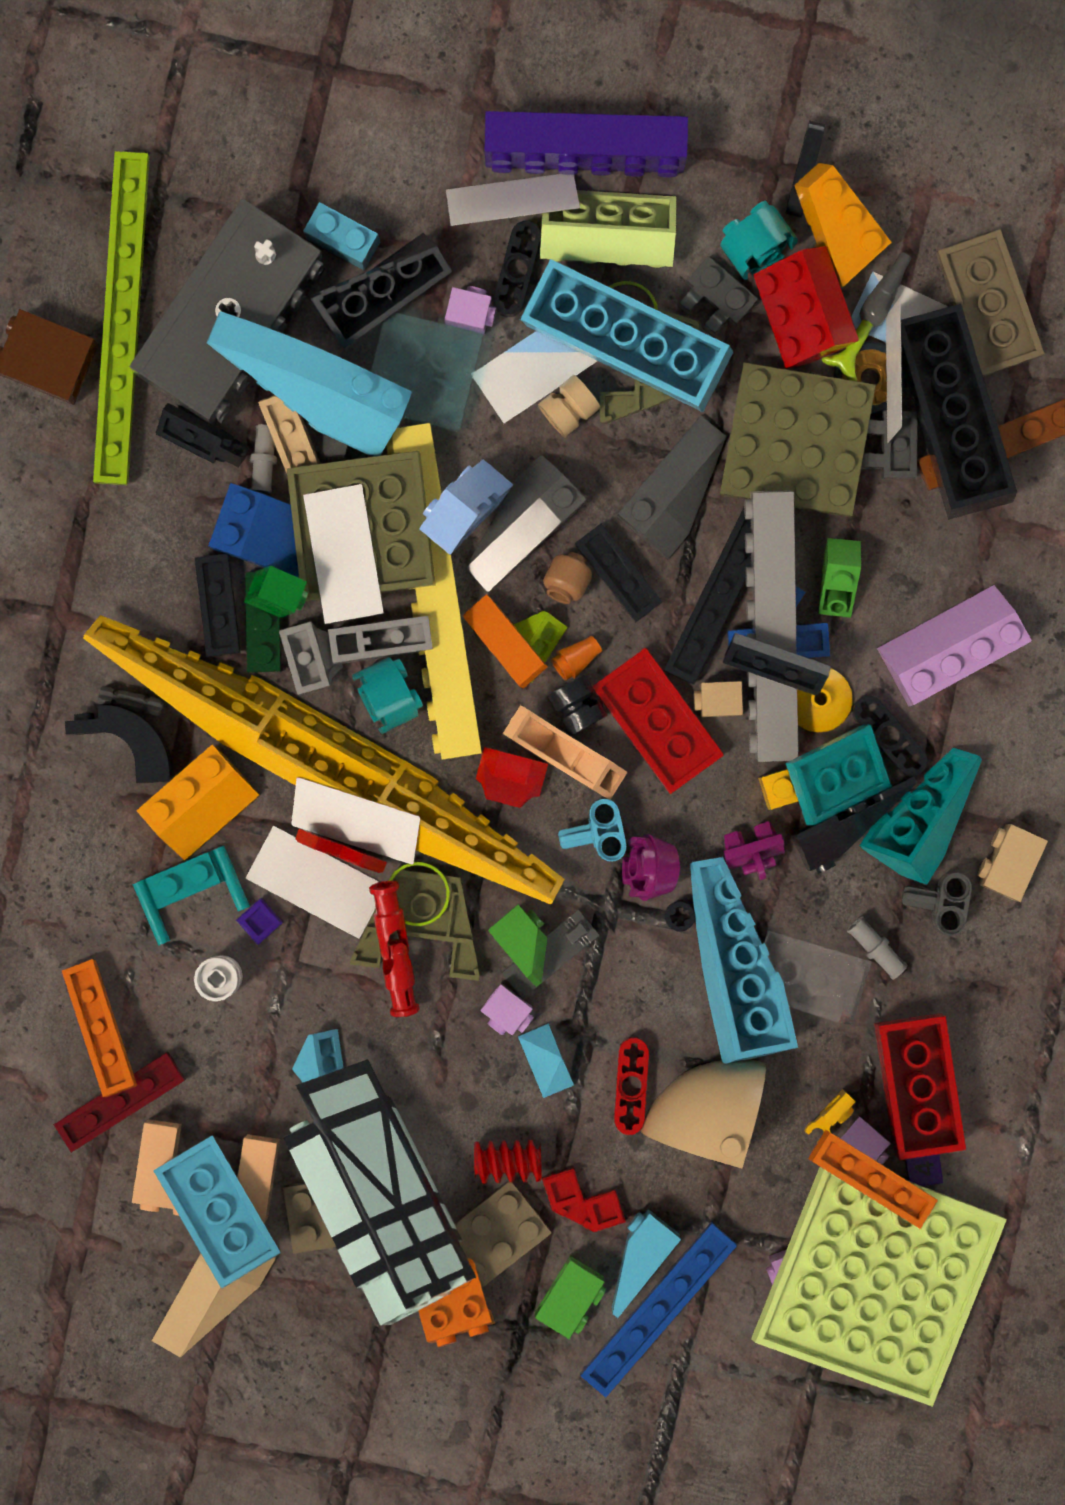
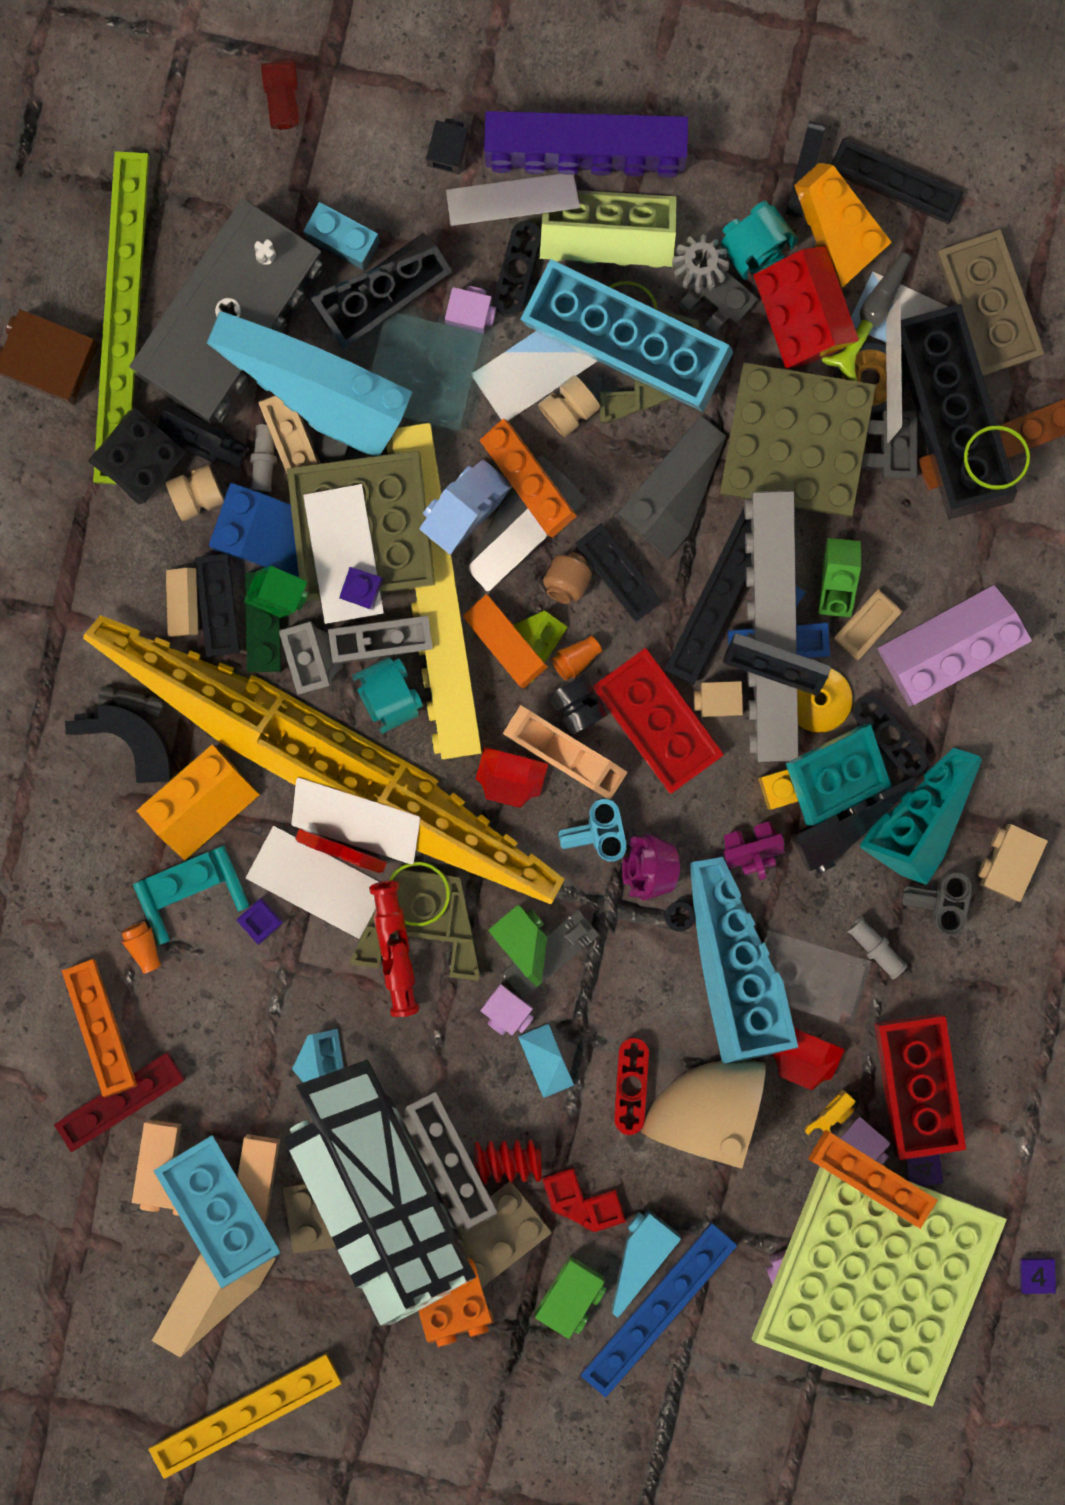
white wheel [194,955,243,1001] -> none
none -> black brick [88,408,186,505]
none -> orange cone [121,921,161,973]
none -> yellow plate [148,1352,343,1479]
none -> tan wheel [166,464,225,521]
none -> tan tile [166,568,198,637]
none -> clear red piece [261,60,299,130]
none -> dark purple plate [339,567,384,610]
none -> light grey brick [402,1092,497,1233]
none -> black brick [426,118,469,175]
none -> orange plate [479,418,577,538]
none -> light grey gear [672,234,729,294]
none -> red slope [771,1027,845,1091]
none -> black tile [831,138,964,225]
none -> tan tile [833,589,903,661]
none -> lime piece [964,426,1030,490]
none -> dark purple tile [1020,1258,1056,1294]

